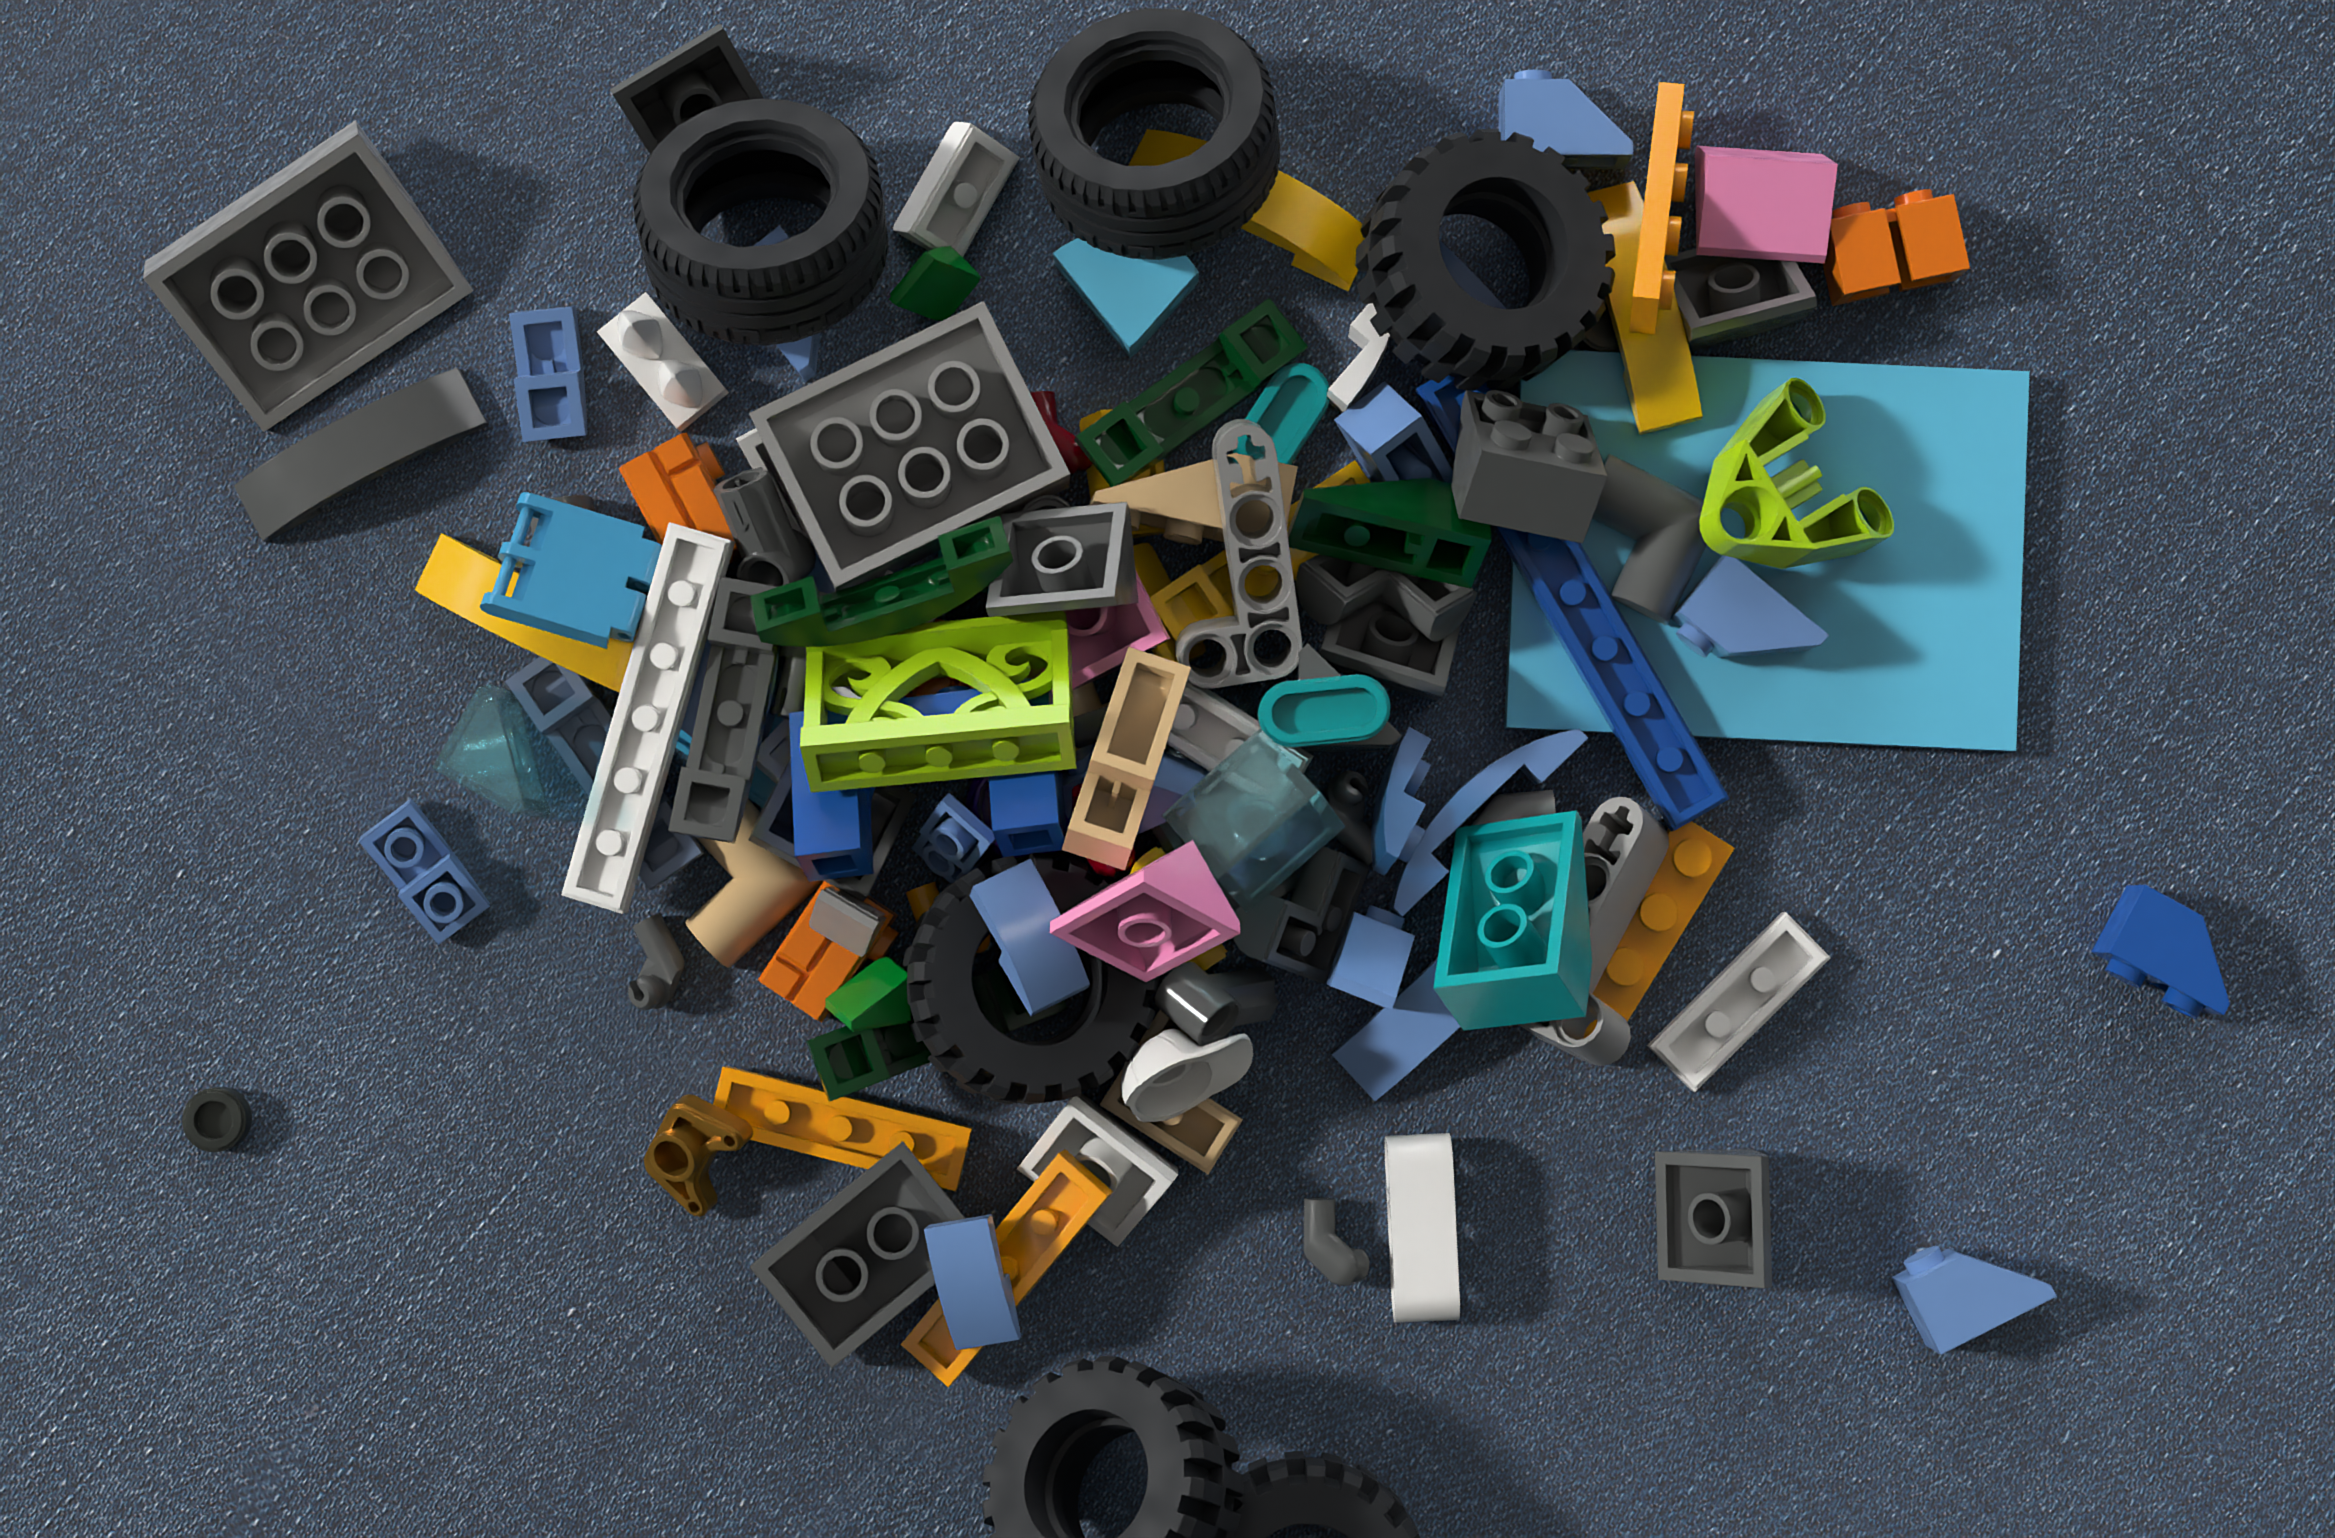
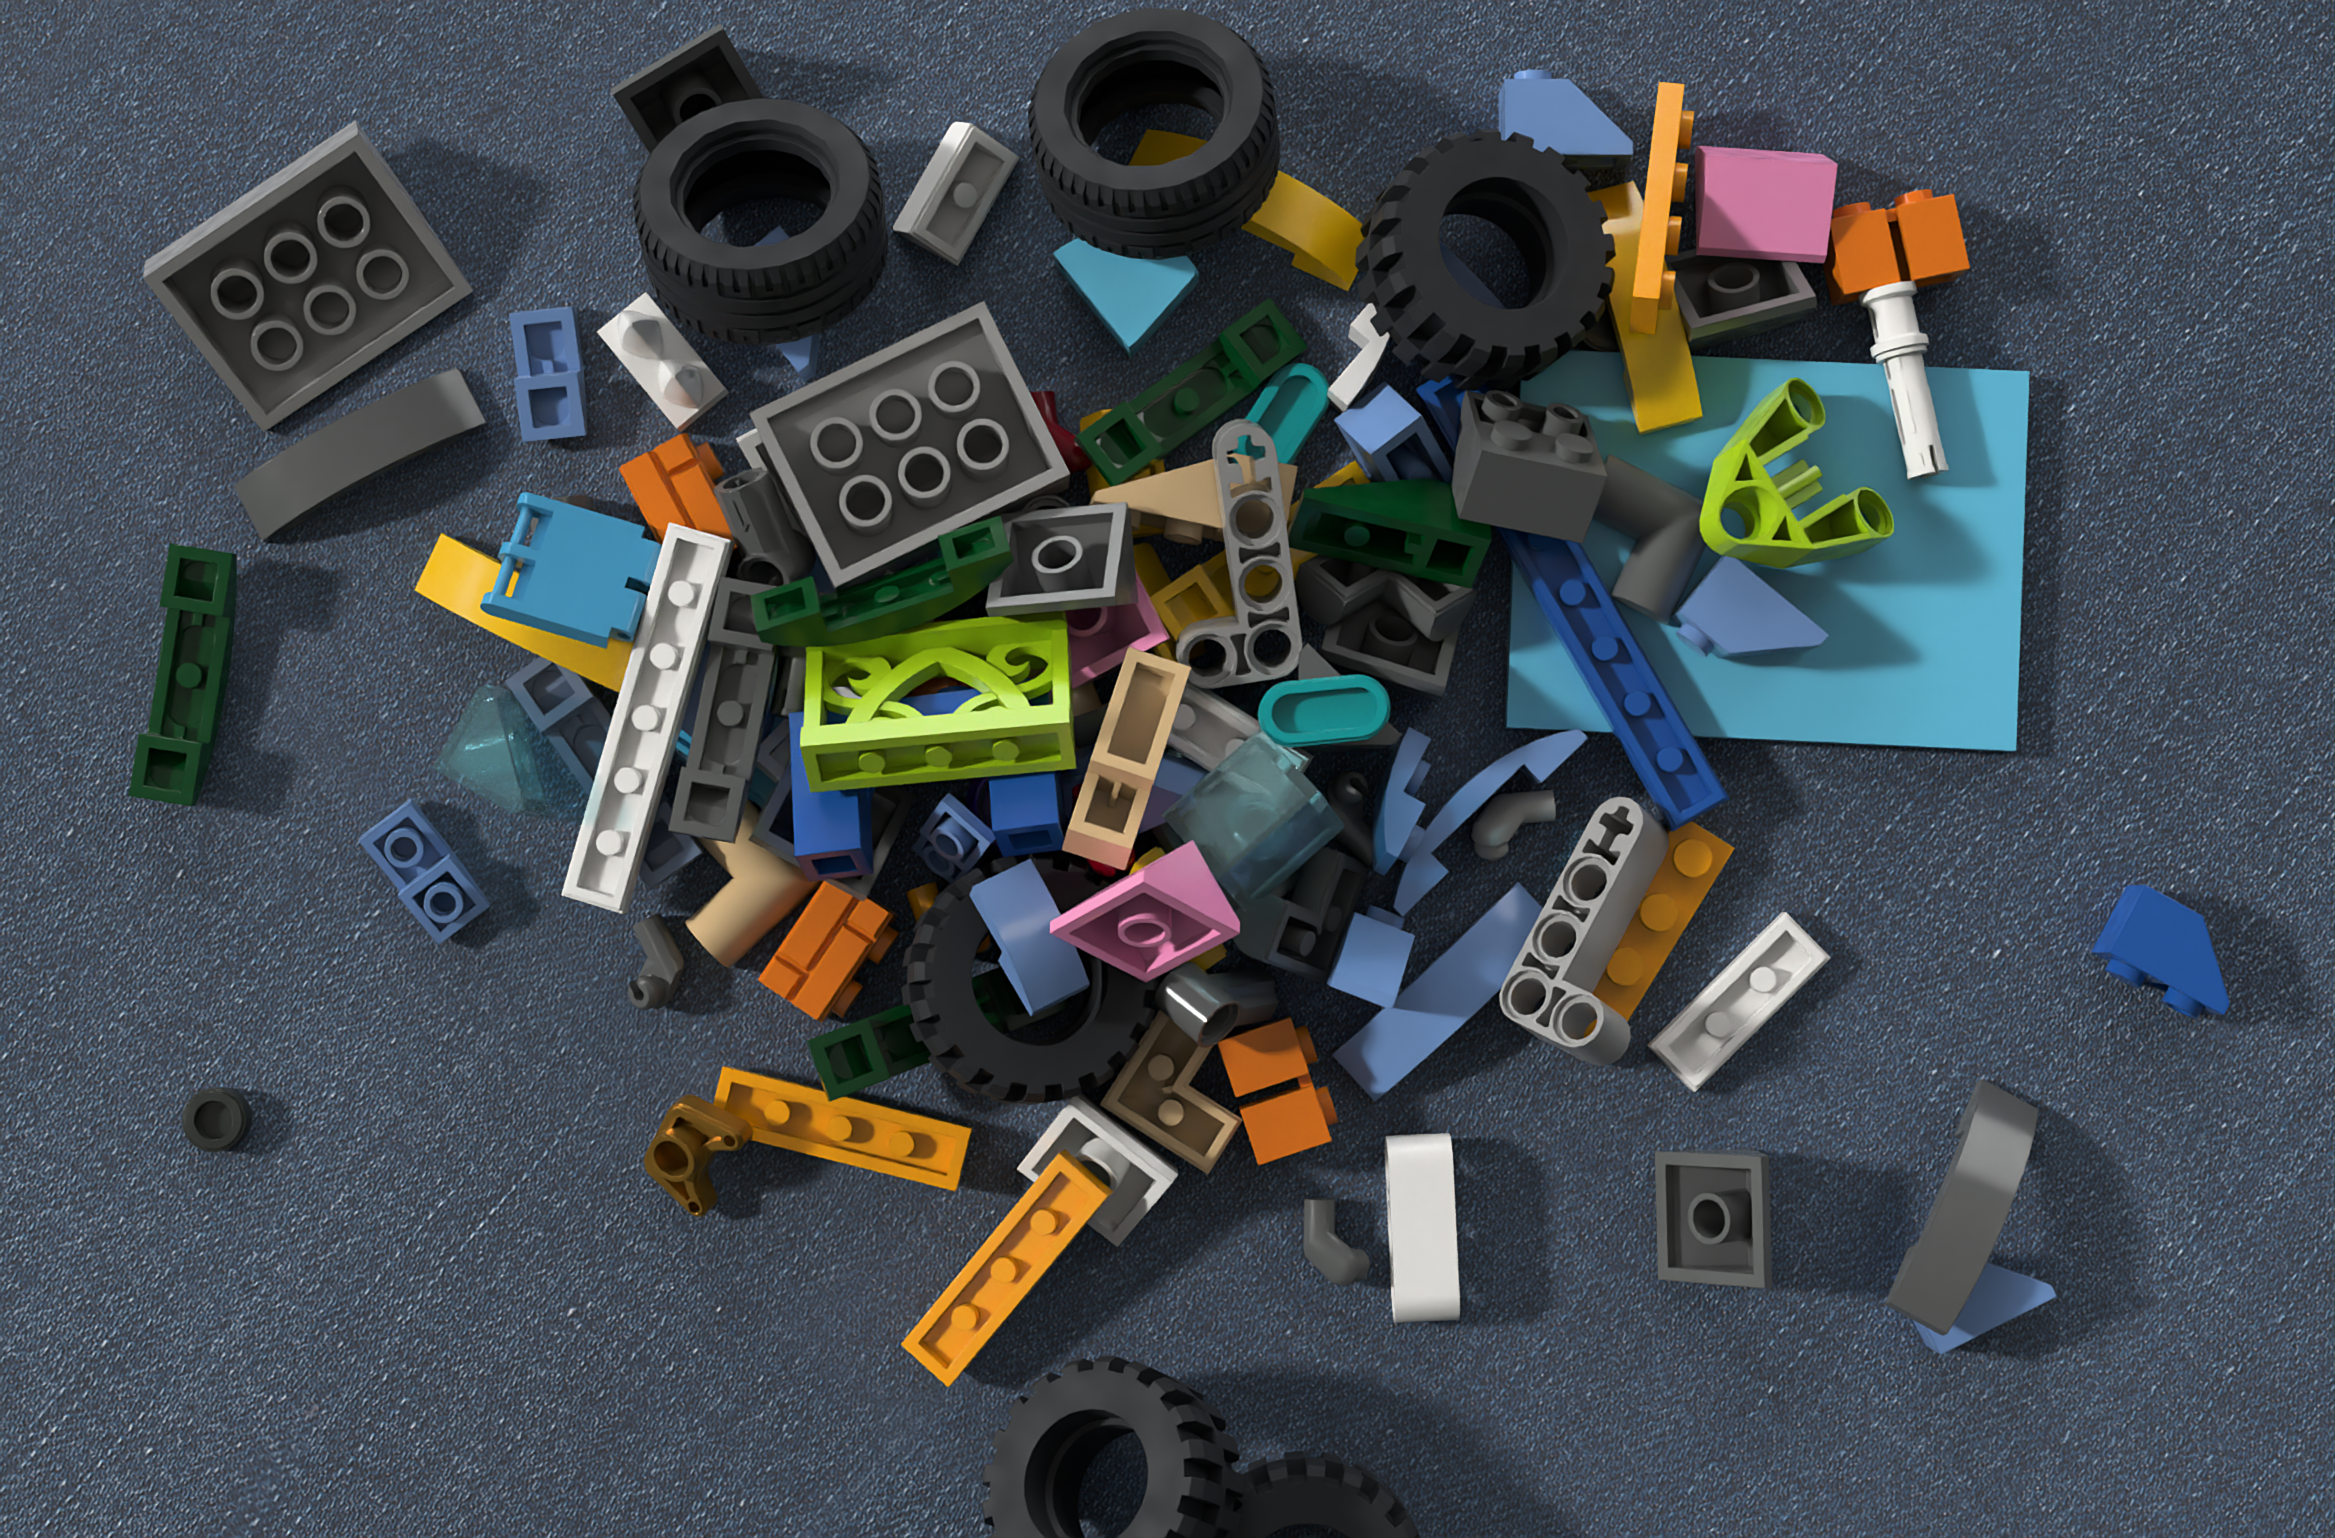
dark grey slope [750,1141,965,1369] -> none
light grey slope [809,886,887,957] -> none
green slope [825,956,911,1032] -> none
green slope [889,246,981,321] -> none
medium blue slope [924,1214,1021,1350] -> none
white piece [1120,1028,1253,1122] -> none
teal slope [1433,810,1592,1031] -> none
none -> dark green slope [129,543,237,806]
none -> orange piece [1218,1016,1339,1166]
none -> white pin [1858,281,1949,480]
none -> dark grey slope [1885,1079,2038,1336]

